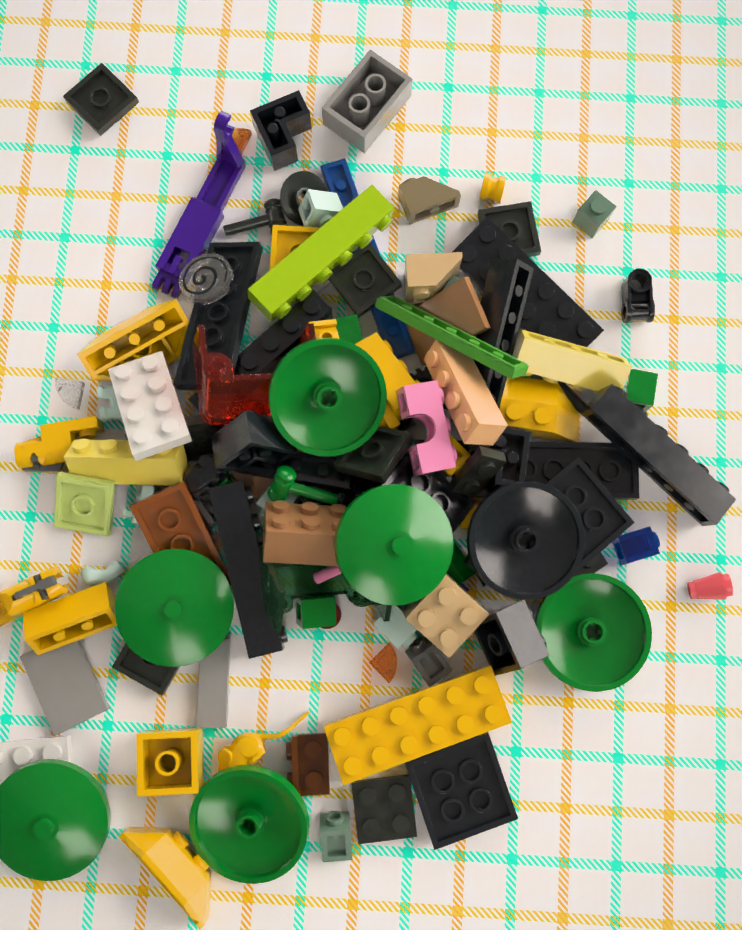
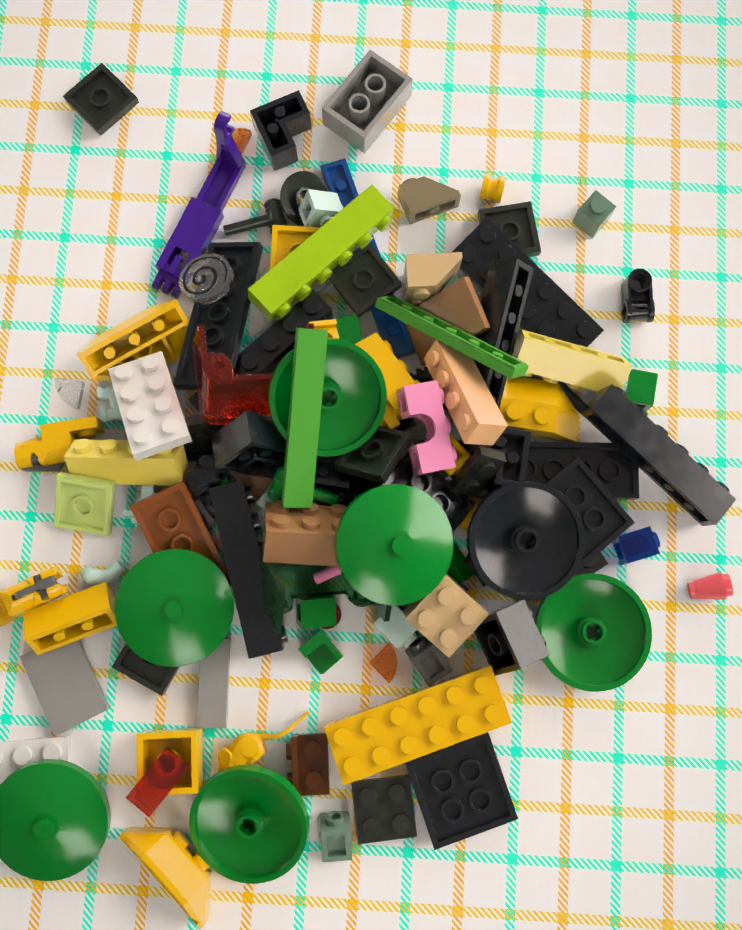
none -> clear red tile [126,747,191,817]
none -> bright green tile [281,327,328,508]
none -> green panel [298,630,344,674]

